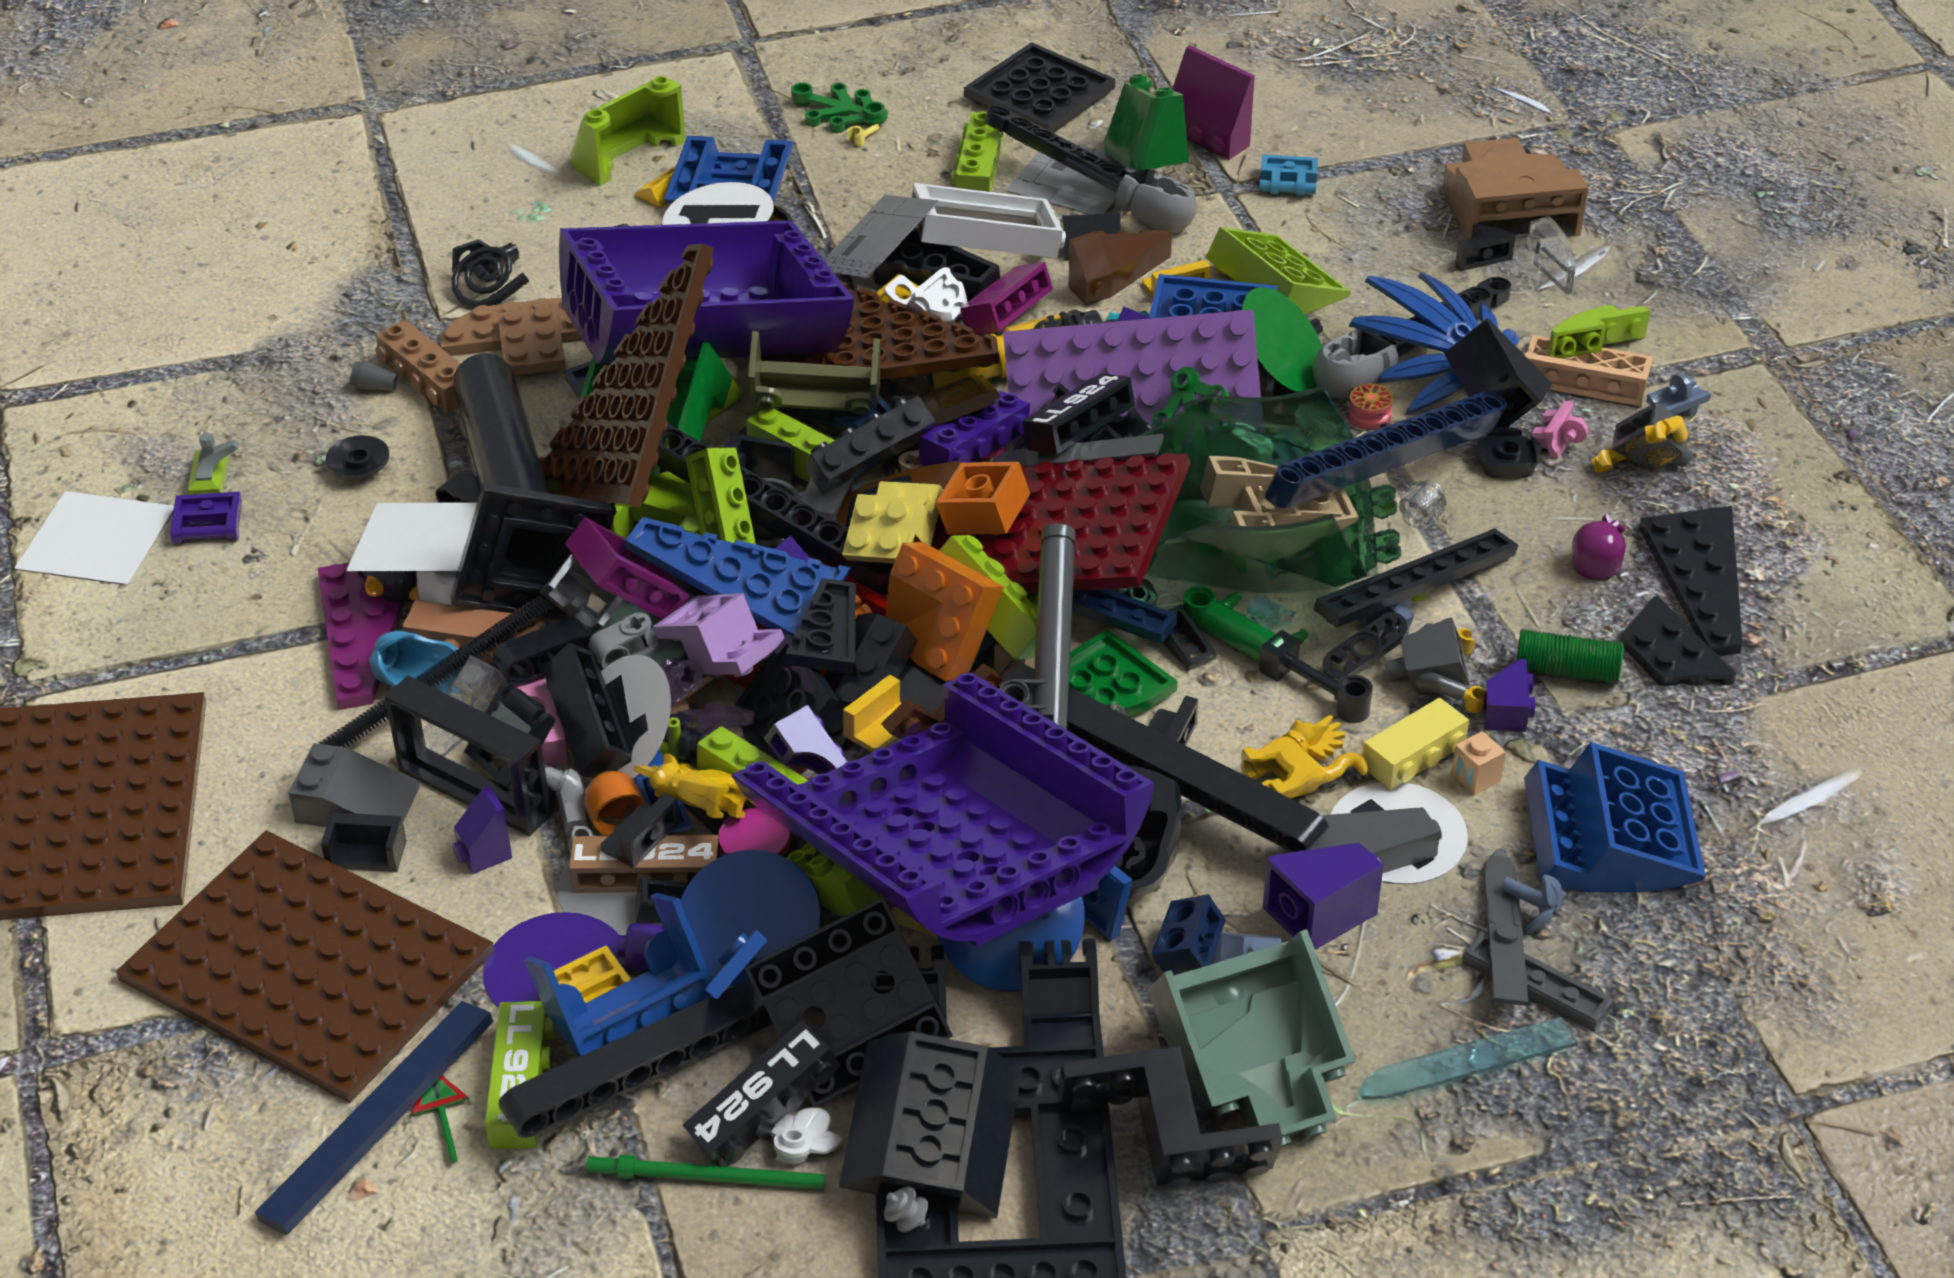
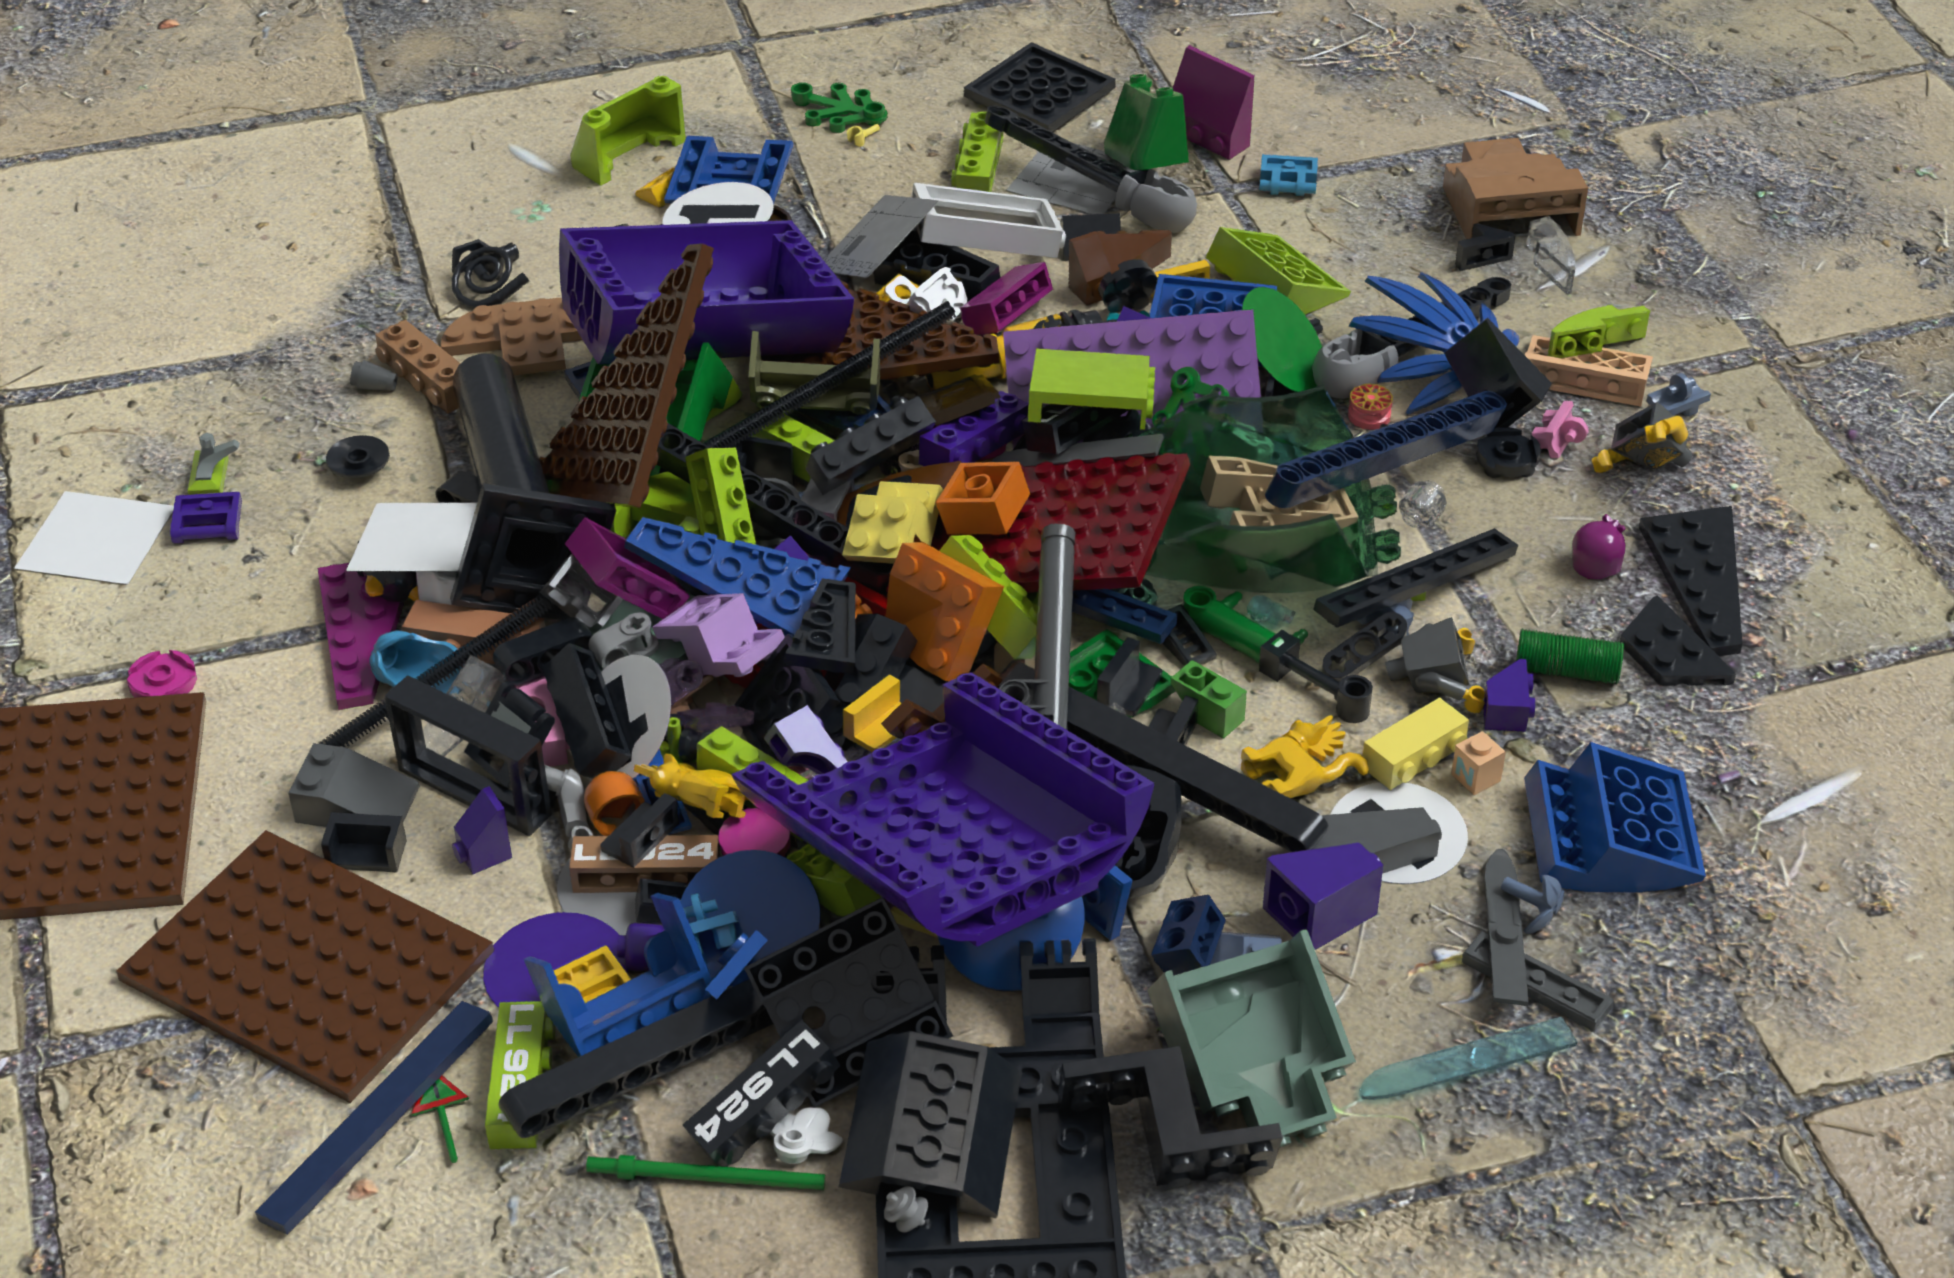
none -> dark pink tile [127,650,197,698]
none -> dark azure hips [683,893,739,954]
none -> black axle [703,301,956,448]
none -> lime panel [1028,348,1155,429]
none -> black panel [1097,637,1163,716]
none -> black plate [1098,259,1158,312]
none -> bright green slope [1171,660,1247,739]

